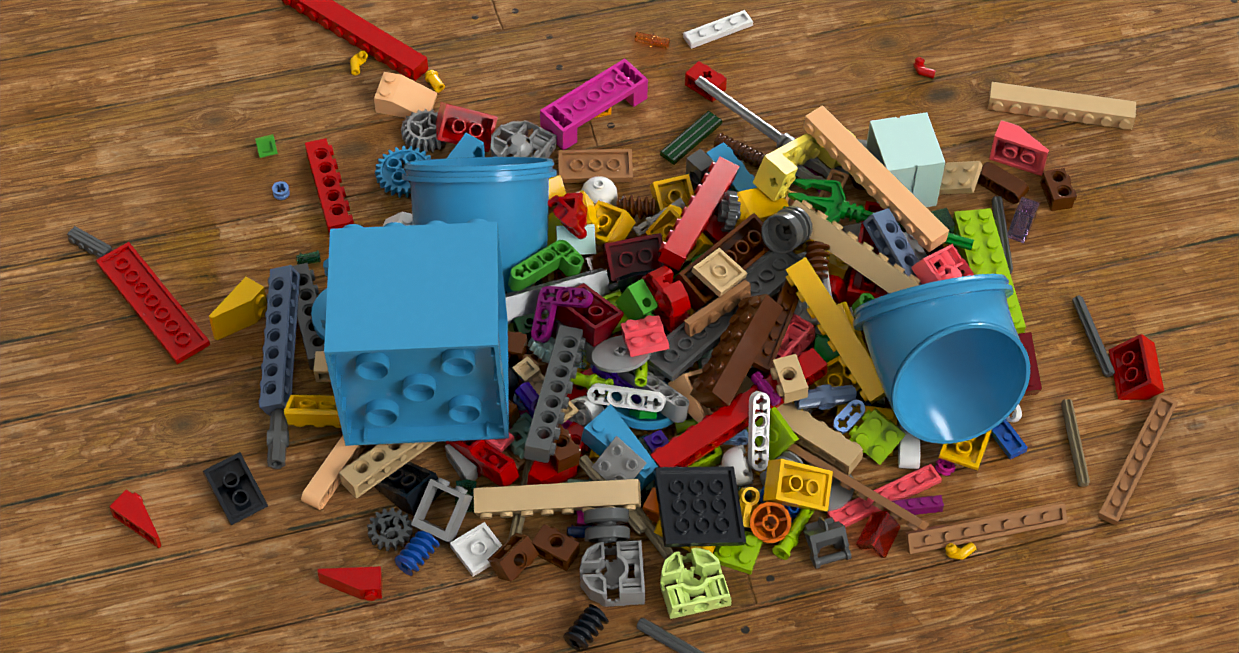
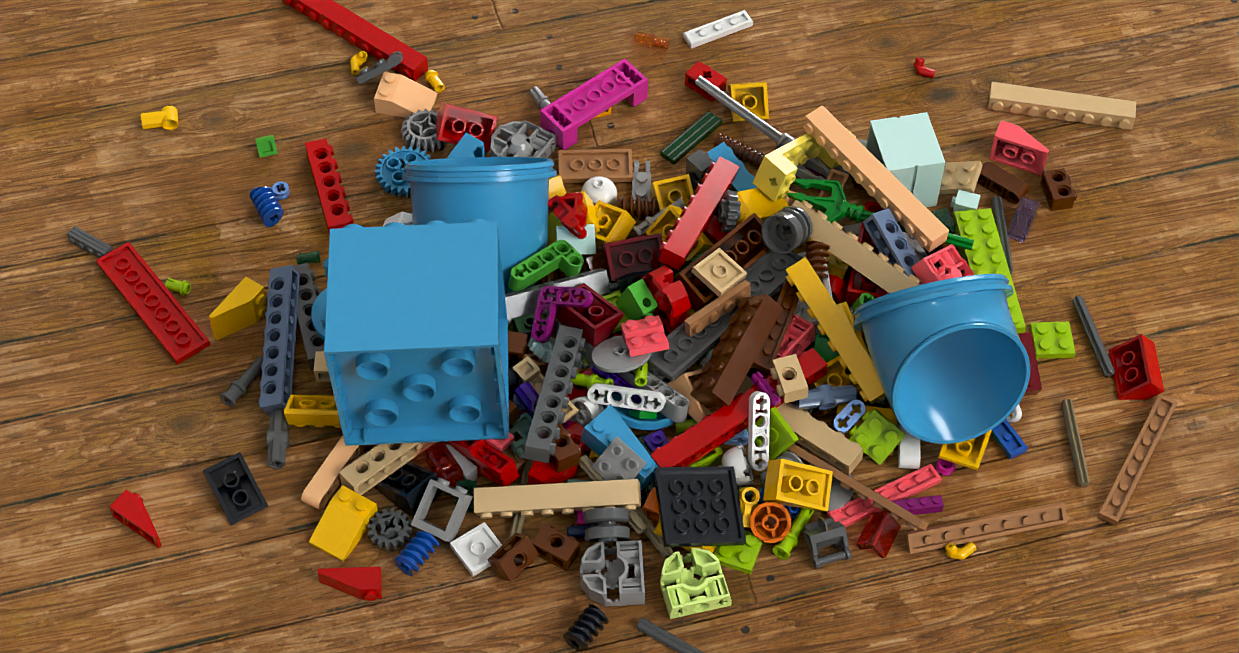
none -> yellow piece [141,106,178,130]
none -> lime pin [165,278,191,296]
none -> dark grey pin [220,356,263,407]
none -> blue piece [249,186,284,227]
none -> yellow slope [309,485,378,562]
none -> dark grey hinge [356,51,403,84]
none -> clear red brick [425,441,464,488]
none -> light grey axle [530,86,551,109]
none -> light grey hinge [632,160,651,202]
none -> yellow slope [728,81,769,122]
none -> light aqua brick [950,190,980,215]
none -> lime plate [1030,321,1076,359]

